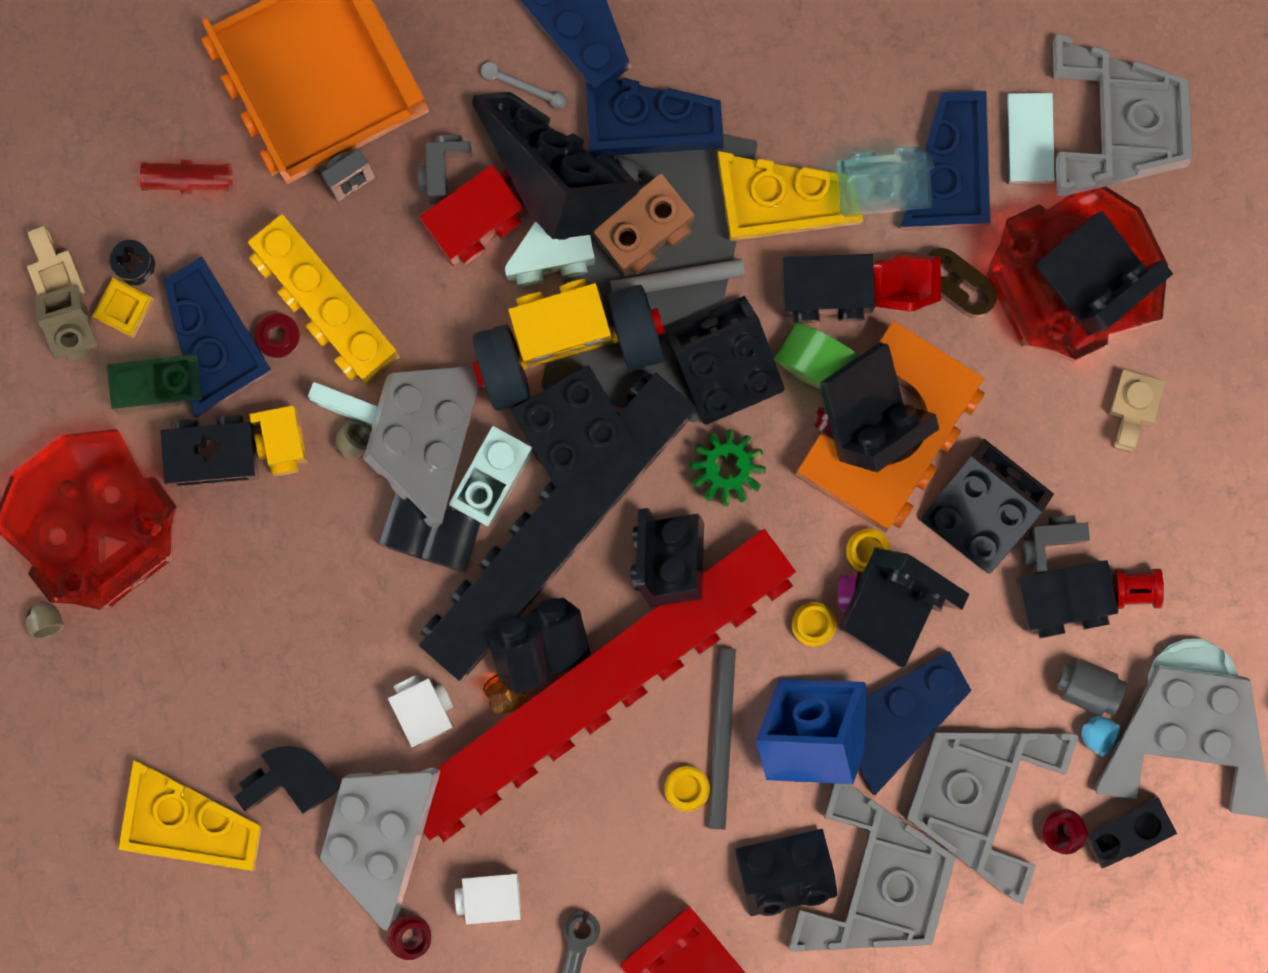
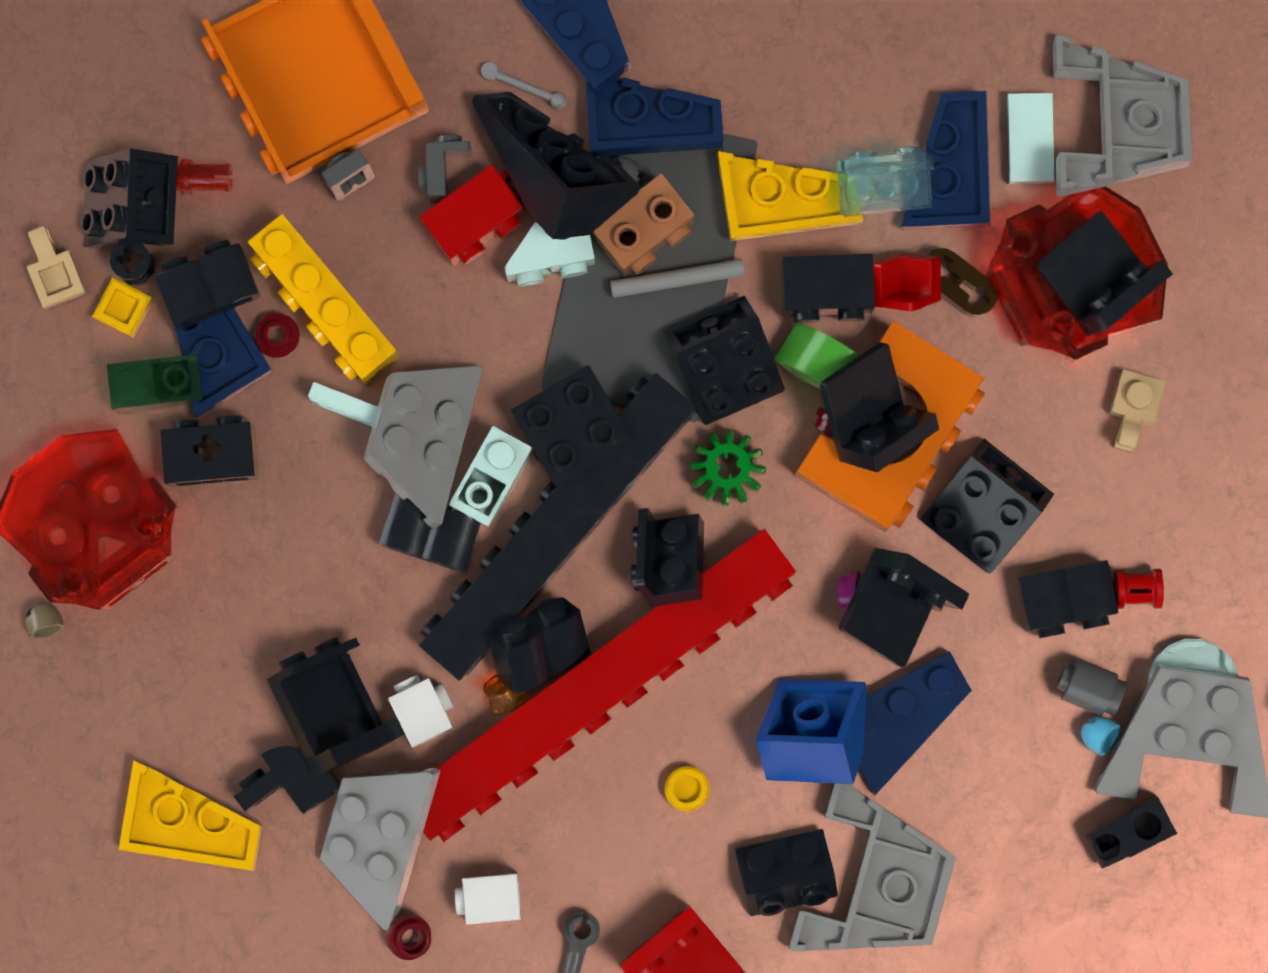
dark tan brick [35,284,98,361] -> none
yellow brick [249,405,308,476] -> none
dark tan hinge [335,420,371,460] -> none
brick [472,279,665,410] -> none
dark grey bar [708,648,736,830] -> none
yellow plate [792,602,837,647] -> none
yellow plate [846,529,891,573] -> none
light grey wing [906,733,1078,904] -> none
dark grey bracket [1023,515,1090,574] -> none
dark red plate [1042,809,1087,855] -> none
none -> black bracket [80,148,178,248]
none -> black brick [155,240,261,330]
none -> black panel [267,637,405,778]

